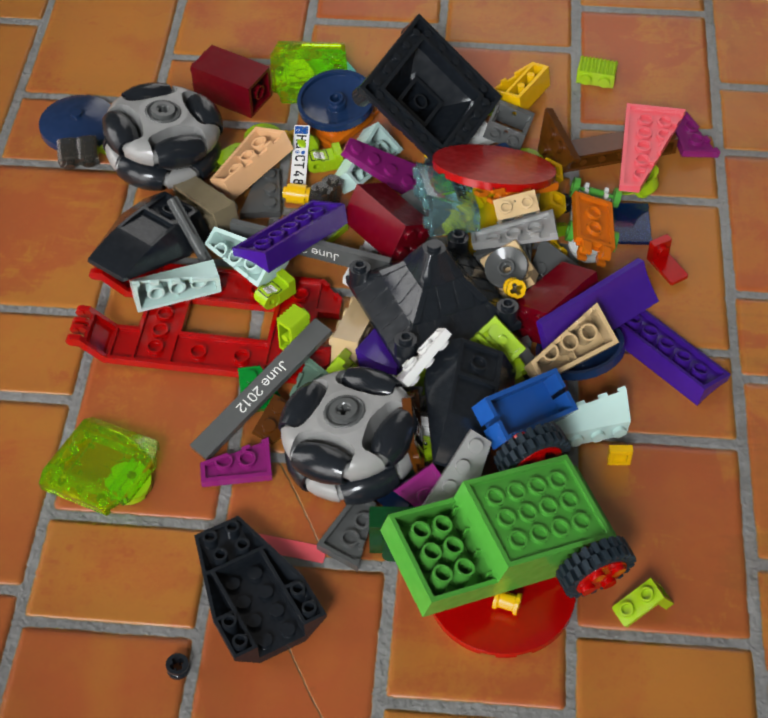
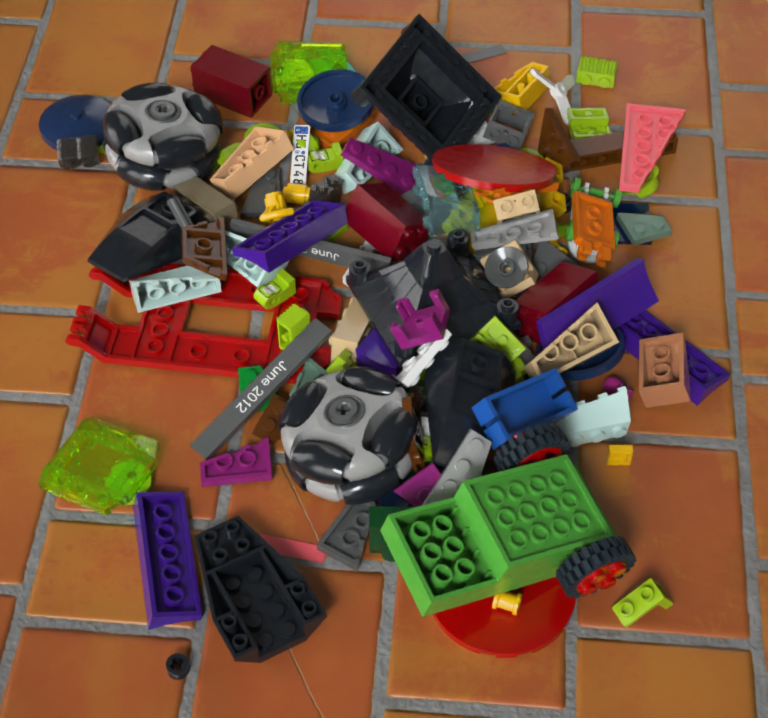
yellow bush [503,277,526,299] -> none
red bracket [646,234,688,285] -> none
magenta wing [675,112,720,158] -> none
none -> dark purple arch [133,492,202,630]
none -> reddish brown wing [181,217,227,281]
none -> yellow piece [259,191,295,226]
none -> magenta panel [390,289,450,349]
none -> dark grey sticker [461,44,507,63]
none -> white piece [530,68,575,125]
none -> lime slope [567,108,611,140]
none -> dark pink cylinder [603,377,634,399]
none -> sand green wing [616,213,672,246]
none -> nougat slope [639,332,691,408]

